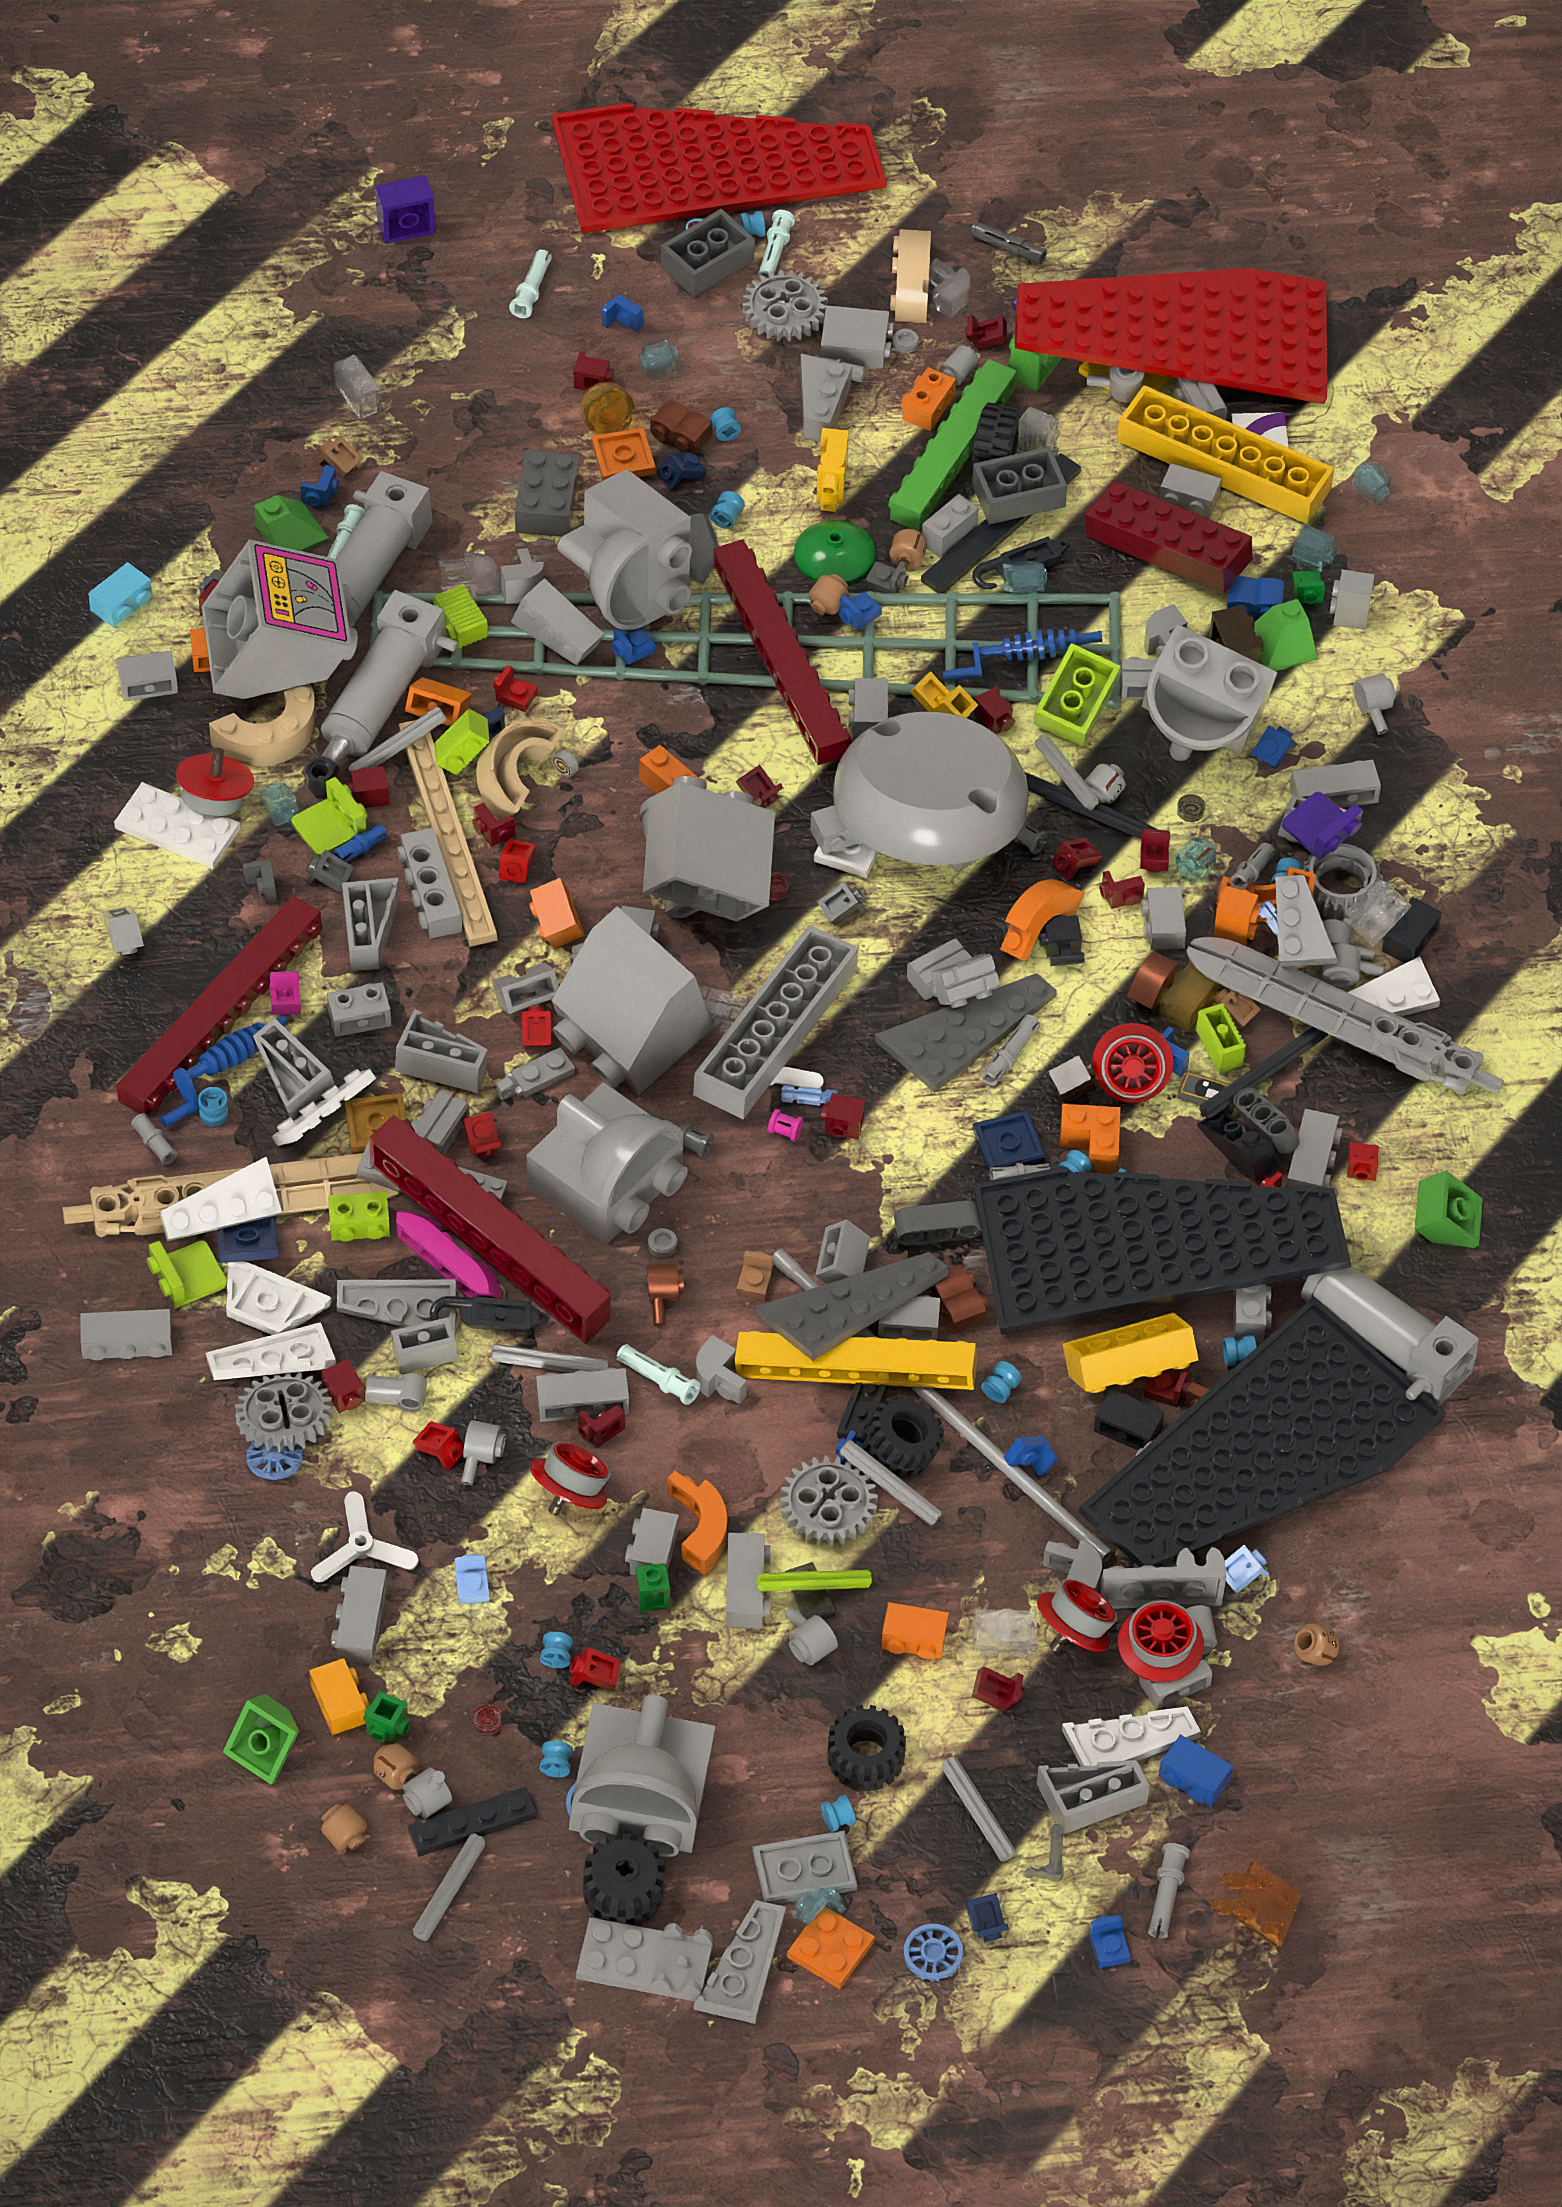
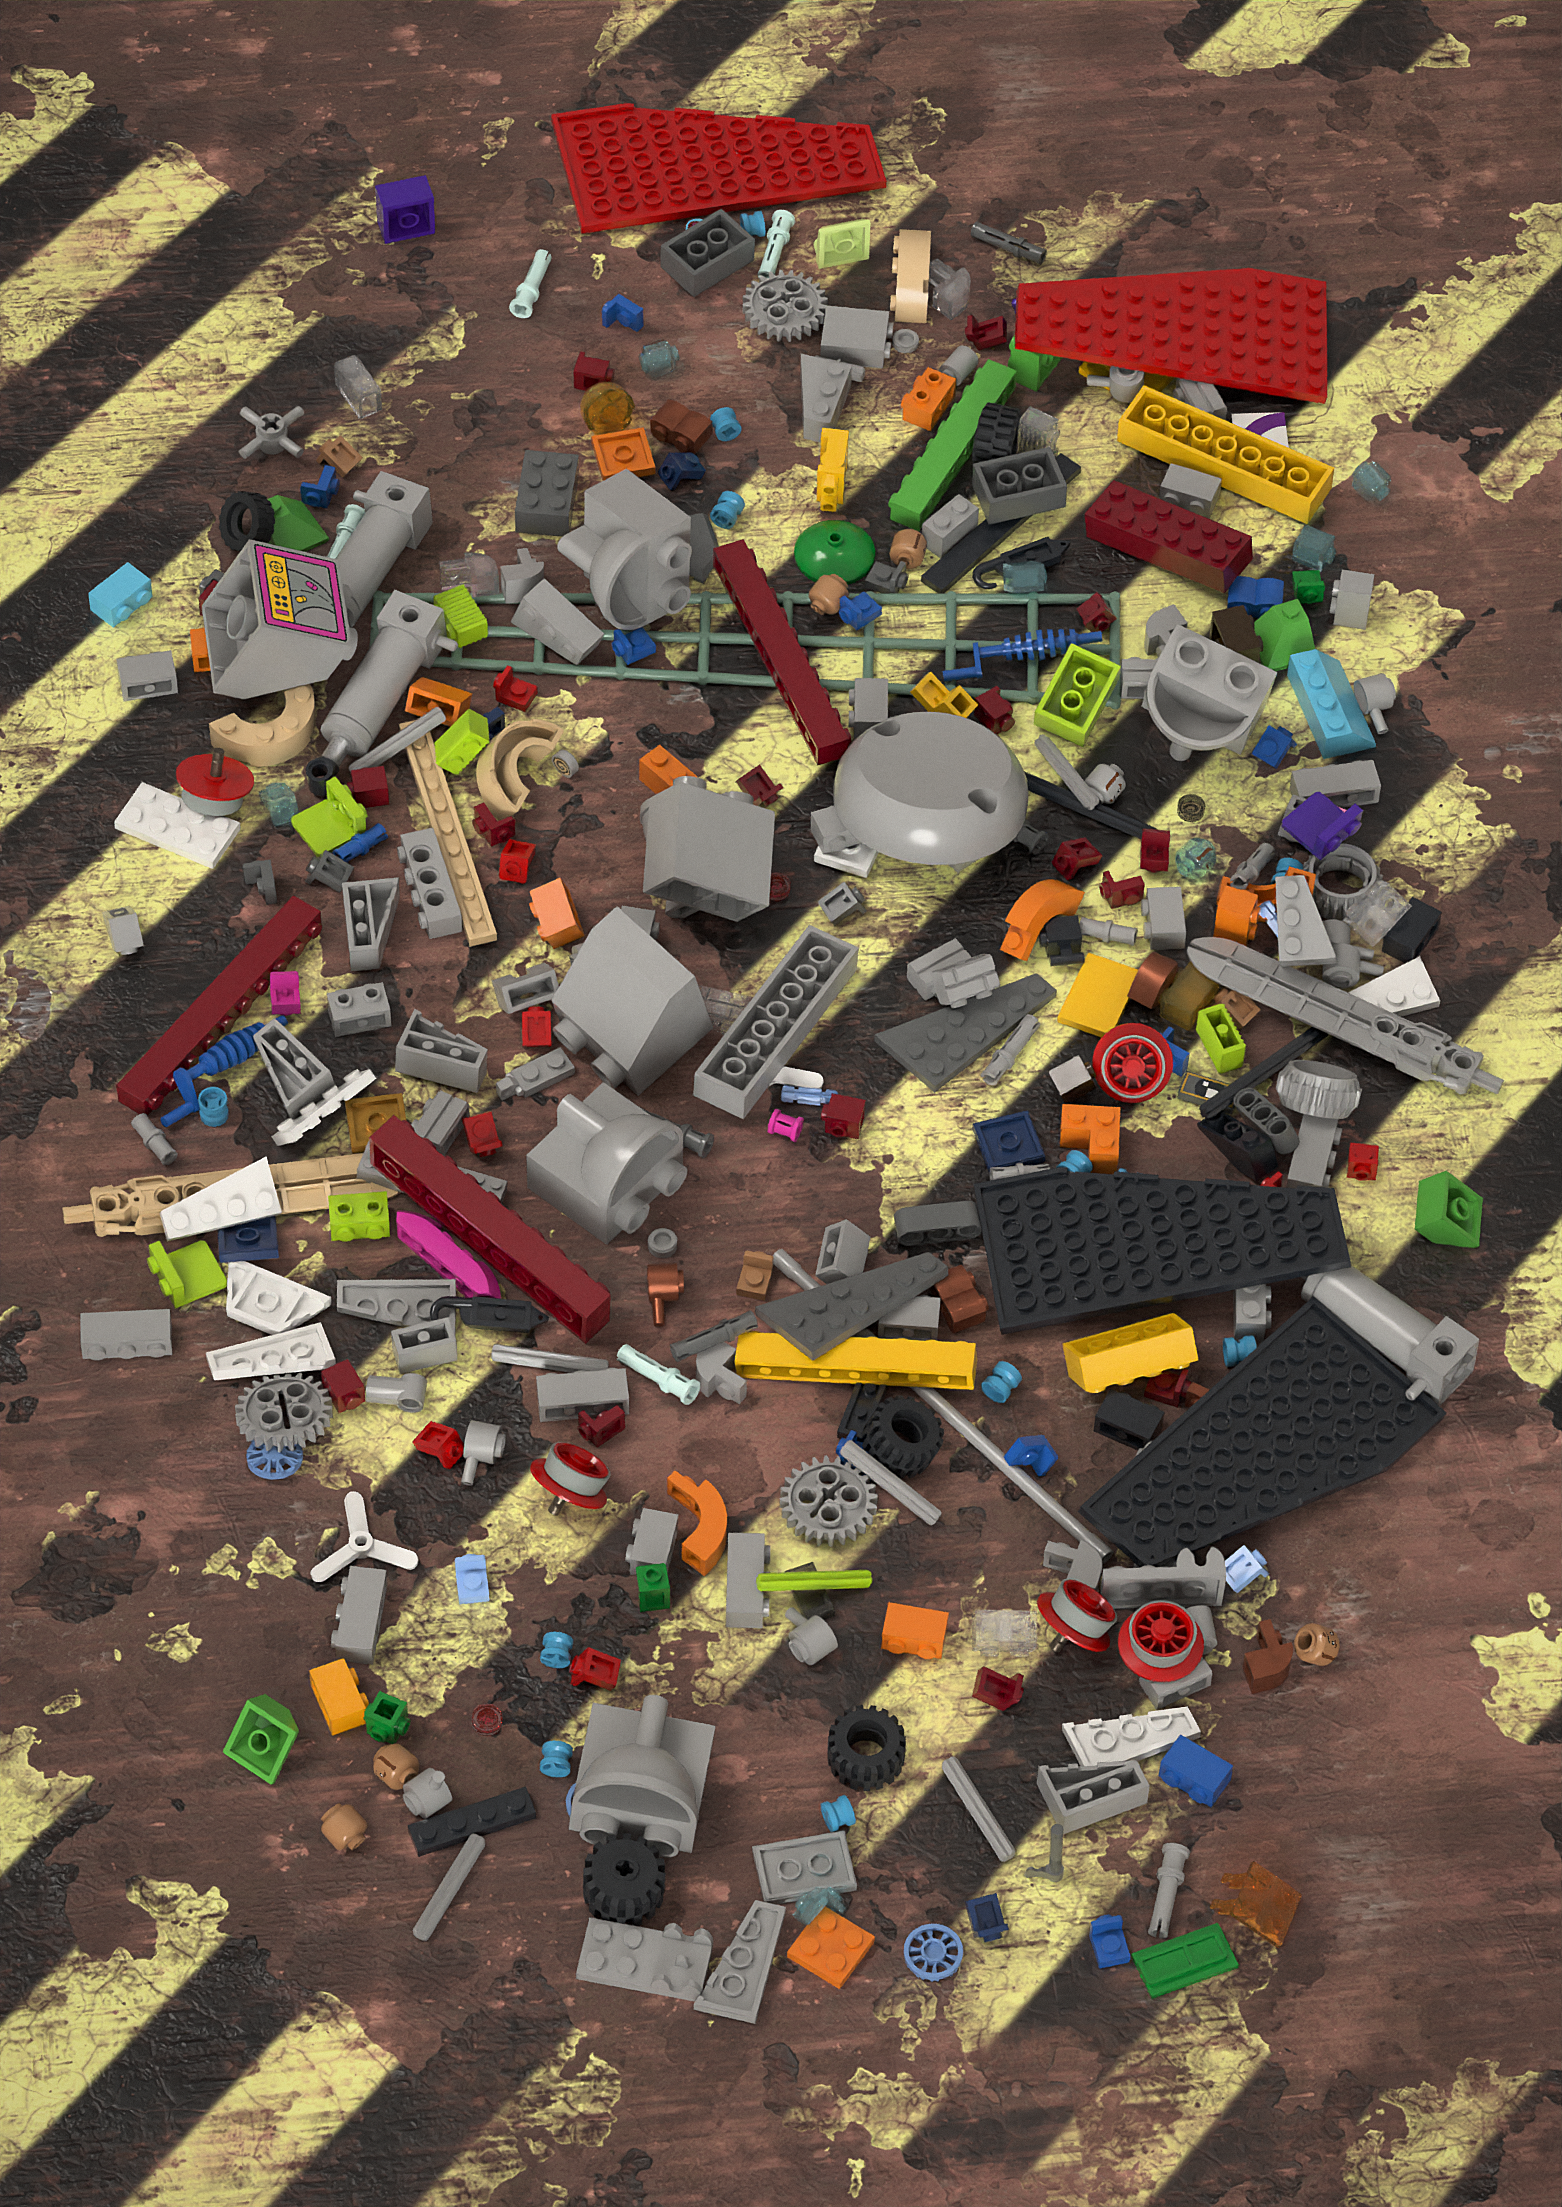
none -> black tyre [219,491,275,551]
none -> light grey bar [239,406,304,459]
none -> dark grey pin [670,1310,758,1362]
none -> yellowish green slope [813,219,871,269]
none -> yellow tile [1057,952,1138,1037]
none -> dark red bracket [1076,592,1117,632]
none -> light grey pin [1080,917,1138,946]
none -> green piece [1131,1923,1239,1999]
none -> copper brick [1242,1619,1293,1694]
none -> light grey gear [1275,1060,1362,1119]
none -> medium azure slope [1287,649,1376,759]

